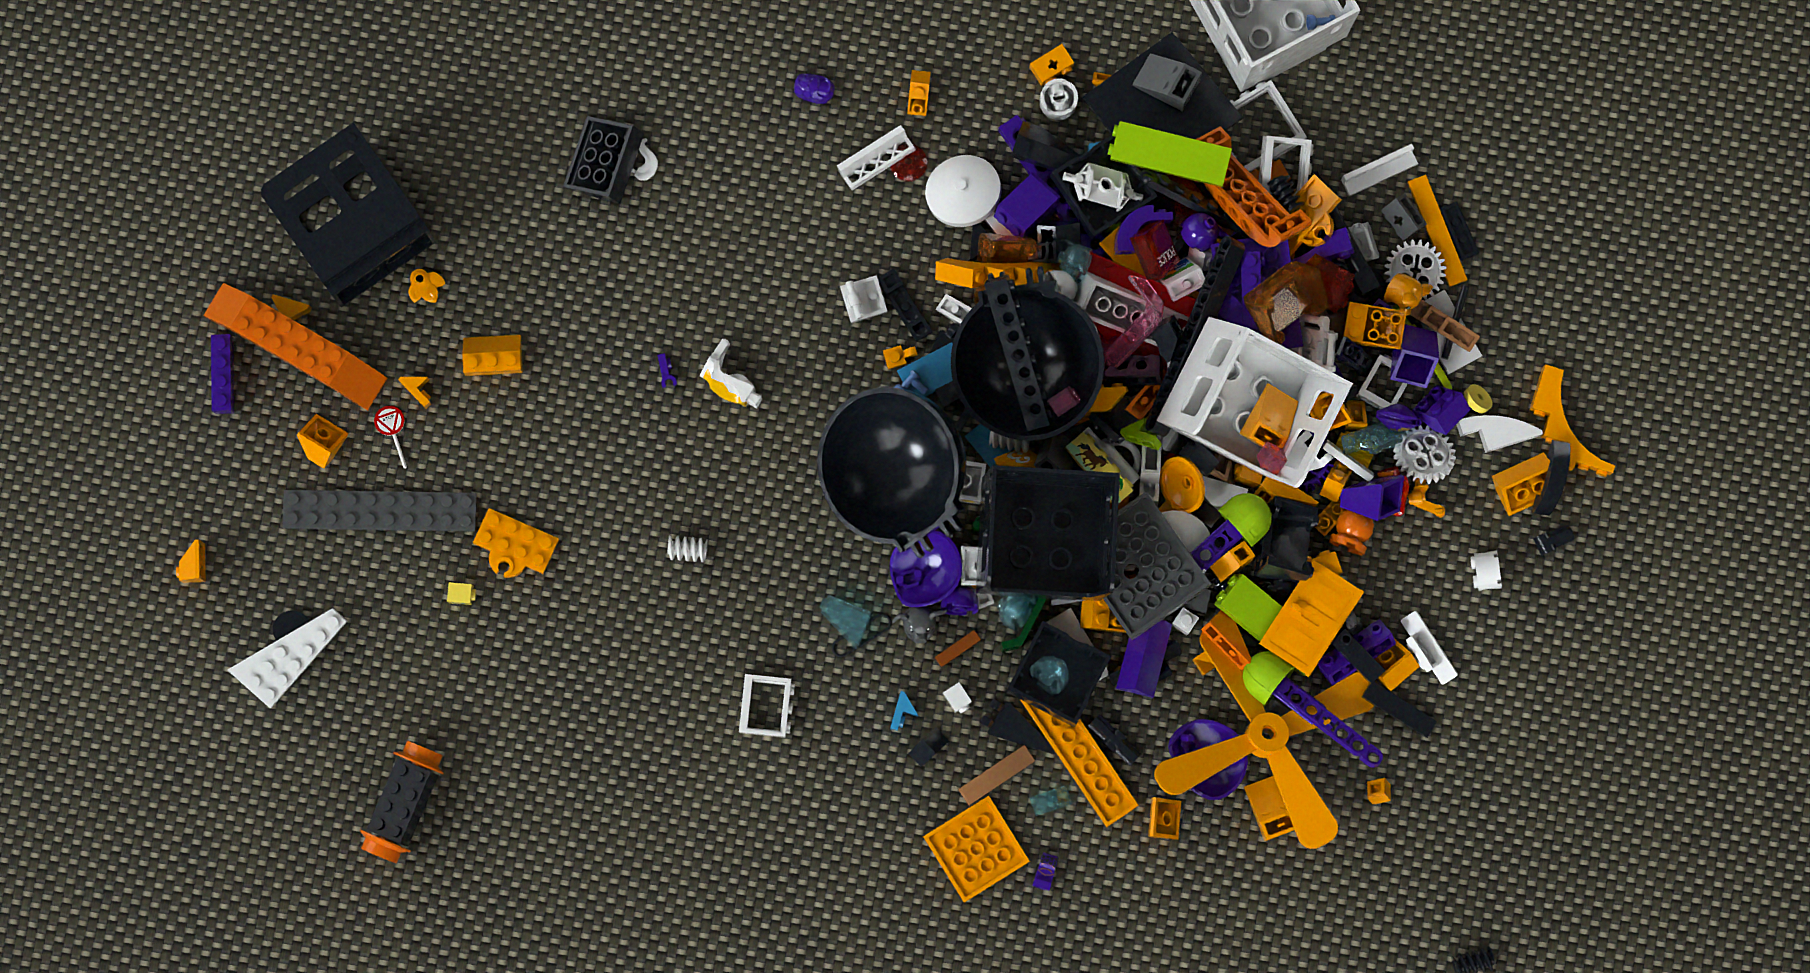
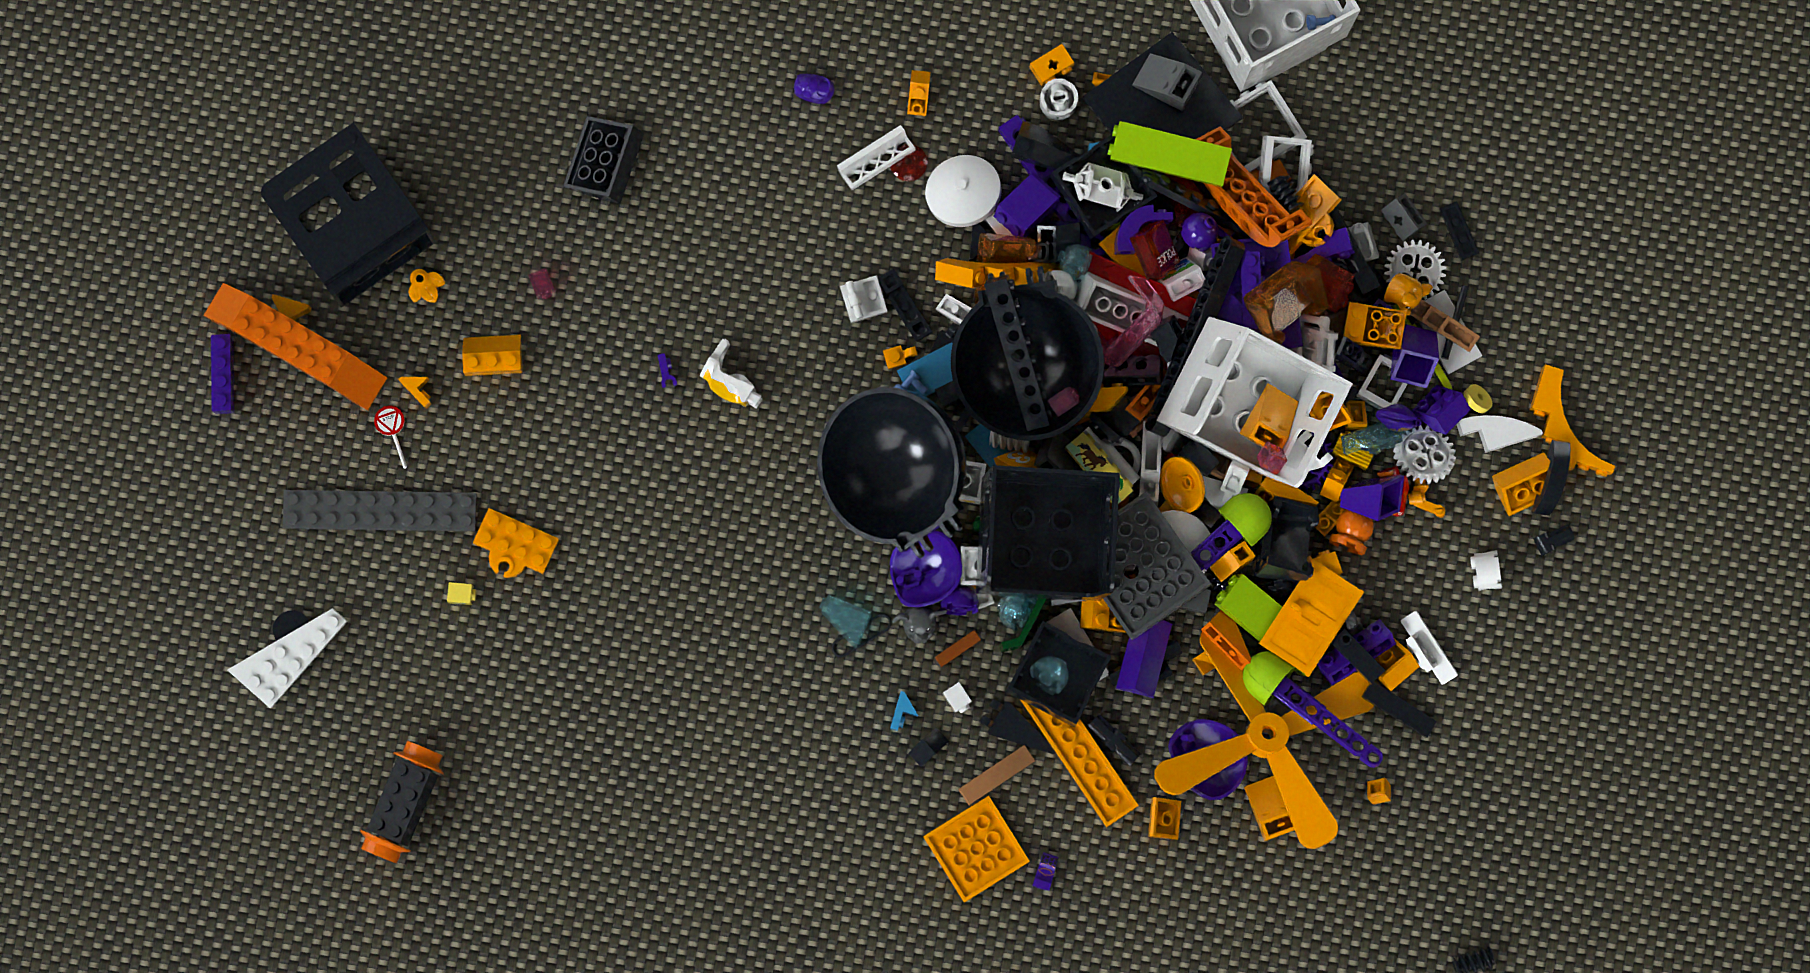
light orange slope [176,540,206,583] -> none
light orange slope [297,414,349,468] -> none
white piece [631,138,658,181] -> none
white piece [668,535,708,563] -> none
white window [739,674,795,738] -> none
clear light blue slope [1029,786,1072,816] -> none
lime slope [1120,418,1162,451] -> none
white brick [1172,608,1199,636] -> none
white tile [1323,439,1374,482] -> none
white fence [1341,144,1418,196] -> none
light orange tile [1407,175,1468,287] -> none
none -> clear pink brick [528,268,555,300]
none -> white hinge [1220,460,1250,503]

